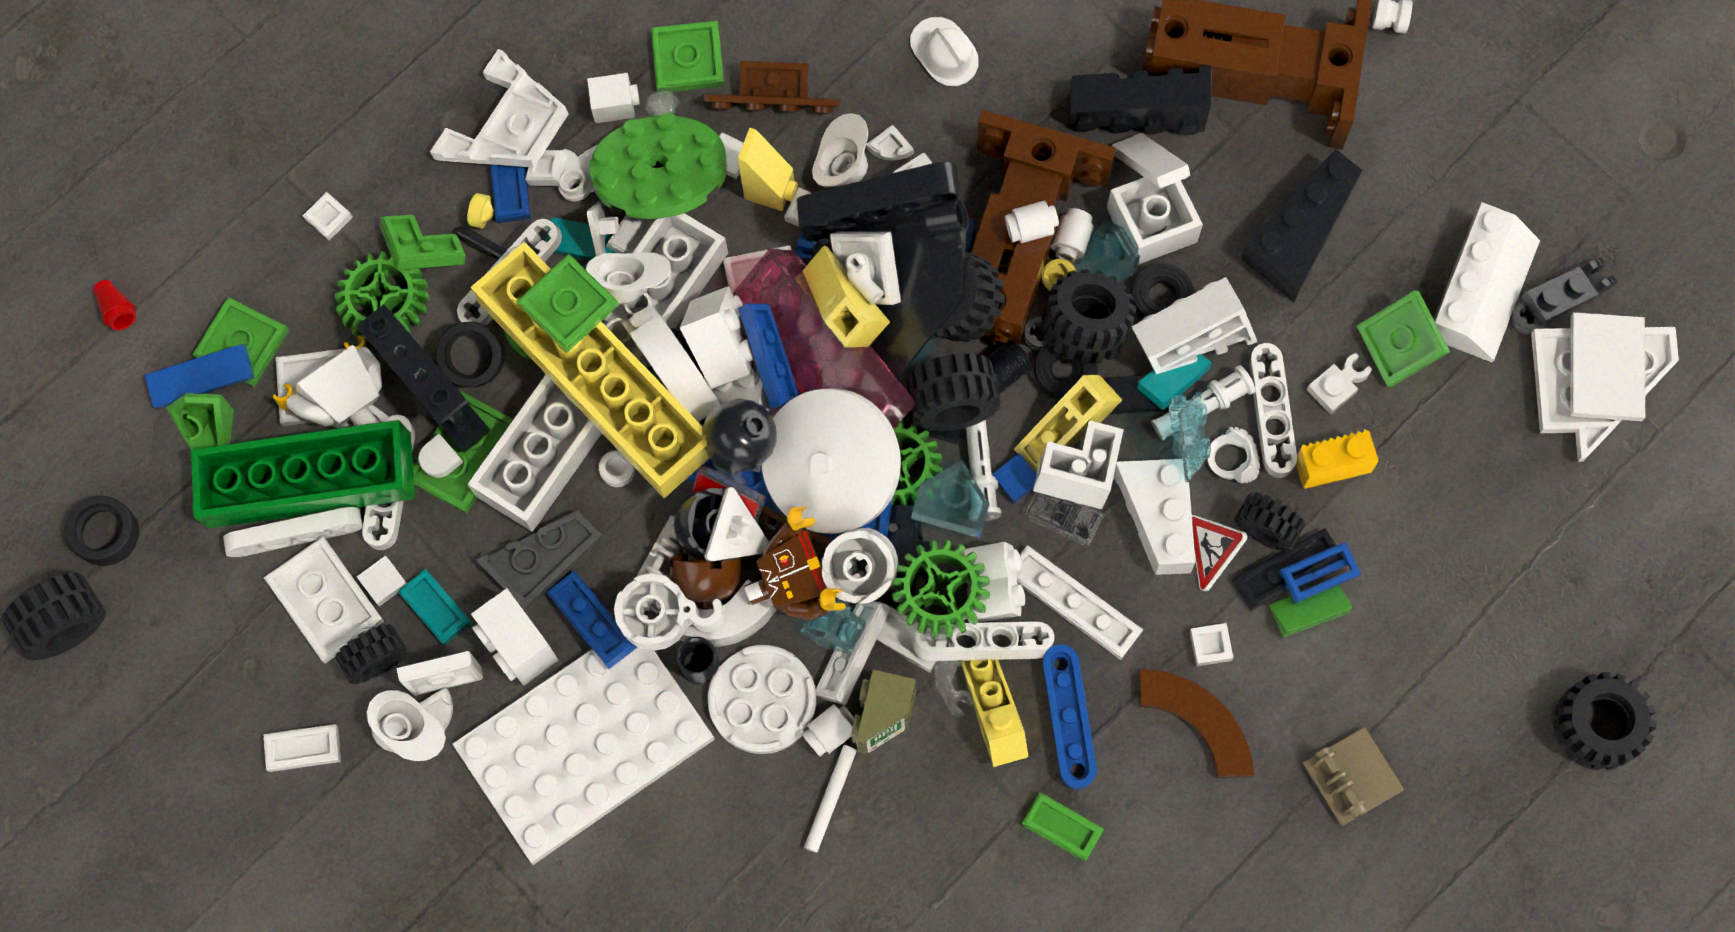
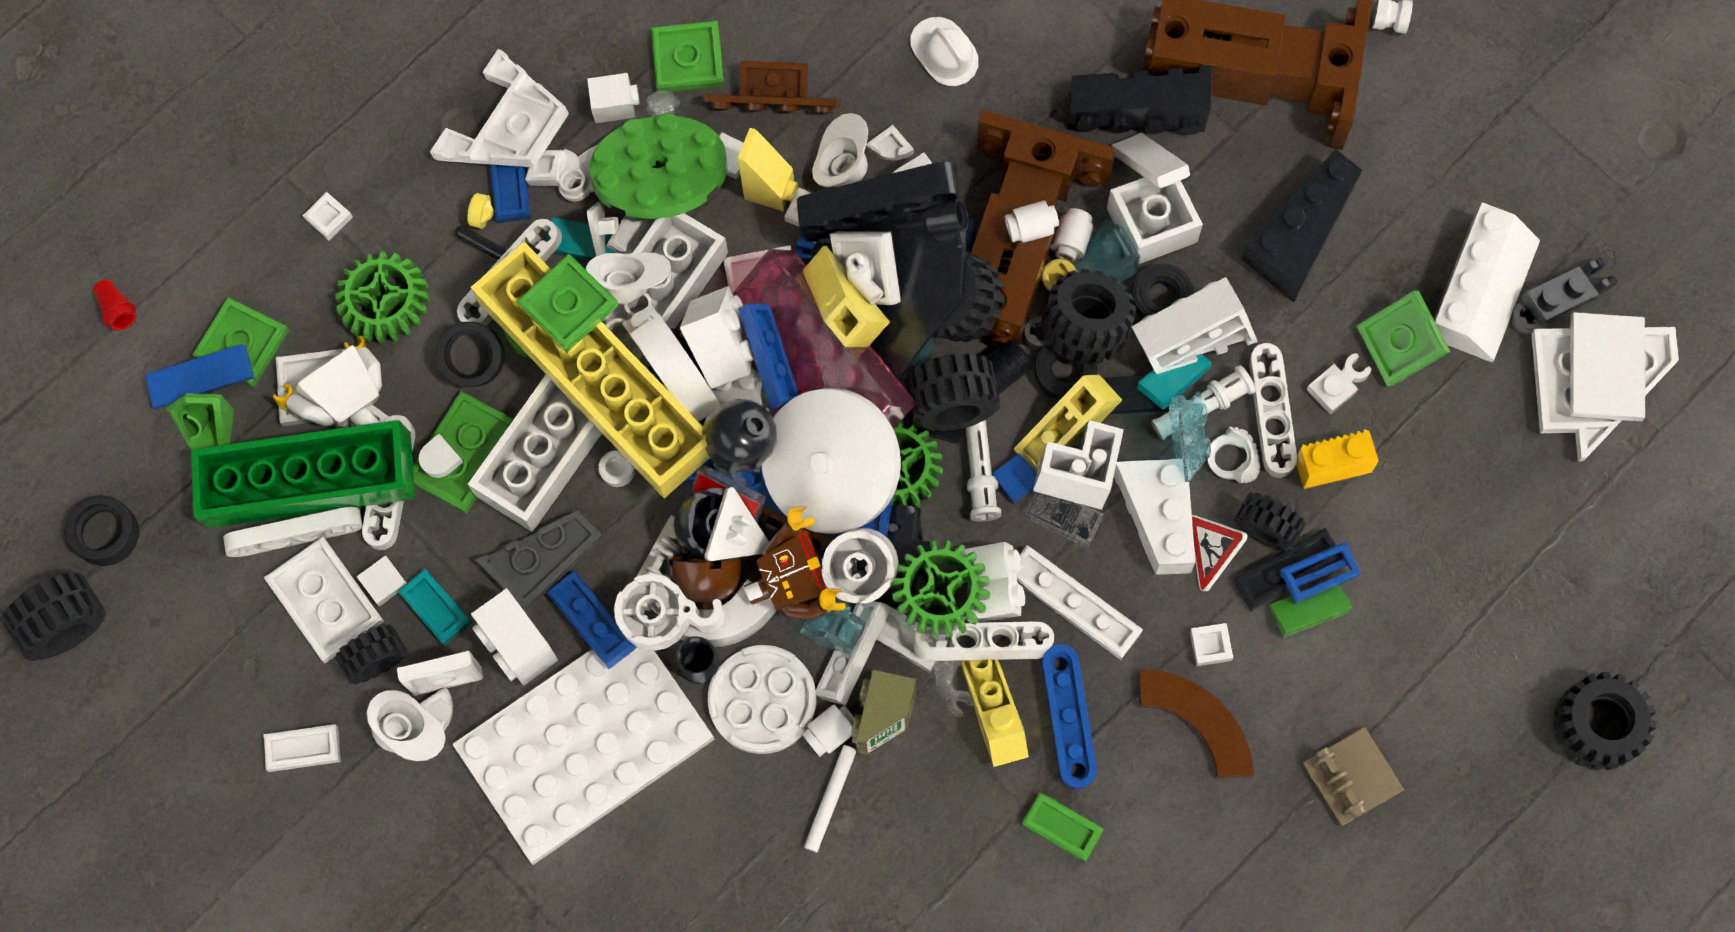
black fence [356,304,491,453] -> none
bright green tile [379,215,466,270] -> none
clear light blue slope [911,460,990,538] -> none

